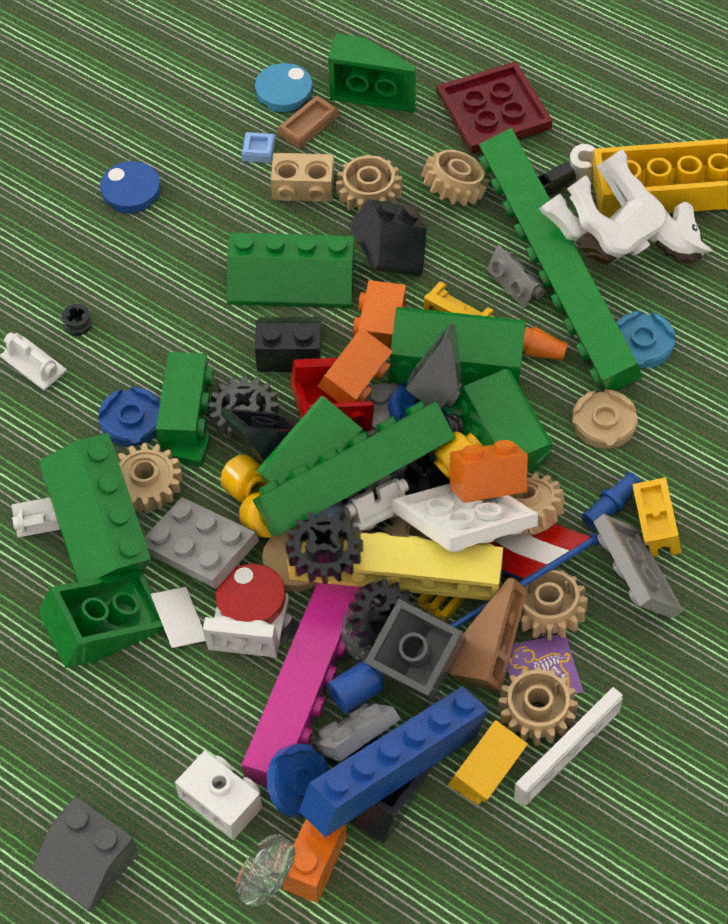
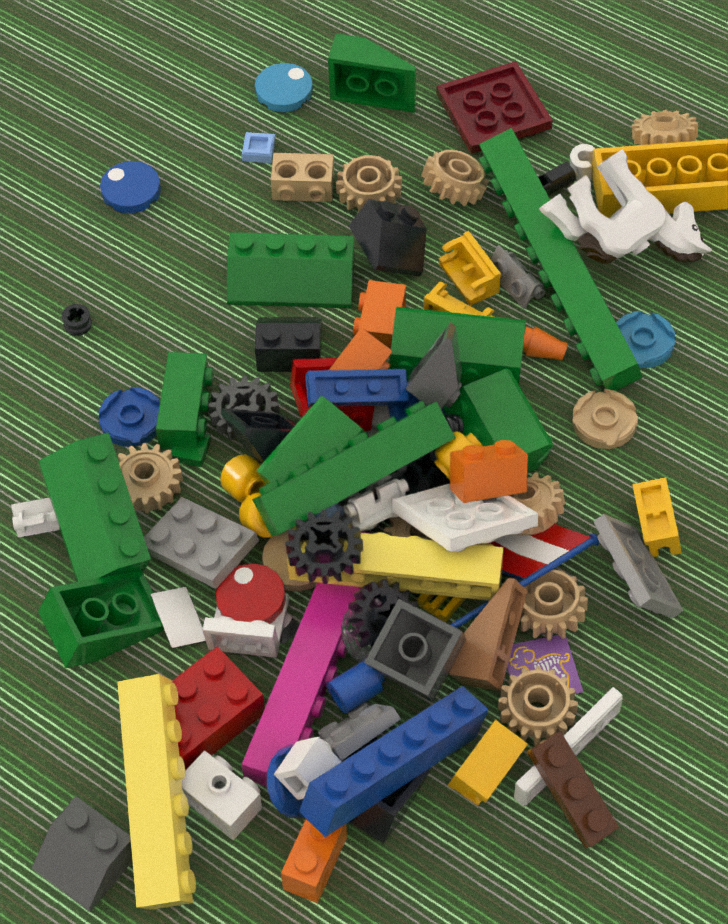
white hinge [0,332,67,391] -> none
clear tile [236,834,295,907] -> none
medium nougat tile [277,95,339,149] -> none
blue pin [581,472,641,531] -> none
none -> light yellow brick [117,674,196,910]
none -> red brick [172,646,265,771]
none -> white brick [274,737,342,800]
none -> blue plate [305,369,409,407]
none -> yellow hinge [439,231,501,306]
none -> reddish brown plate [526,731,619,848]
none -> tan gear [632,110,698,145]

